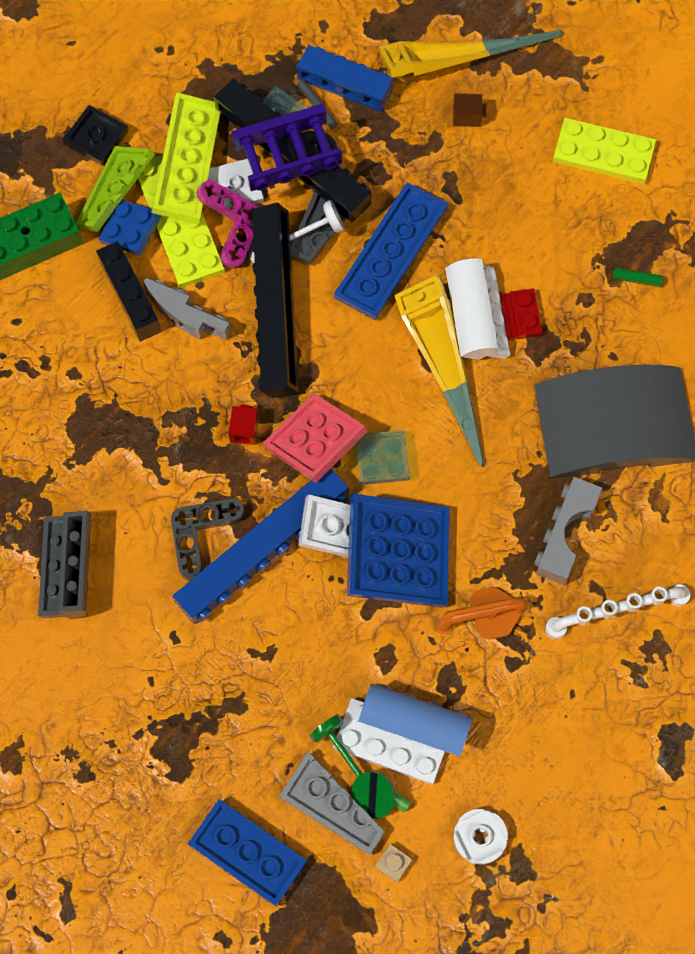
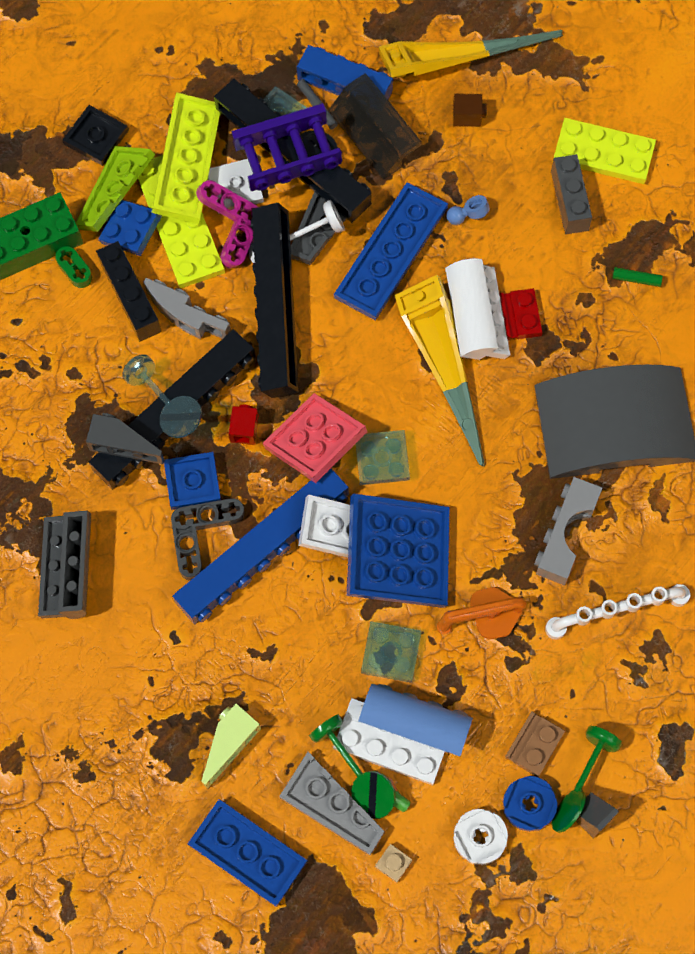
none -> green beam [55,246,92,288]
none -> dark grey slope [86,413,164,464]
none -> black brick [88,329,255,490]
none -> clear light blue piece [122,355,202,438]
none -> blue plate [164,452,221,510]
none -> yellowish green slope [202,704,261,788]
none -> clear smoke slope [328,73,421,180]
none -> clear light blue plate [361,621,421,683]
none -> medium blue plate [446,195,490,225]
none -> blue plate [503,776,557,832]
none -> medium nougat plate [505,711,565,777]
none -> dark grey brick [551,154,592,235]
none -> green piece [552,726,622,833]
none -> dark grey slope [576,793,619,838]

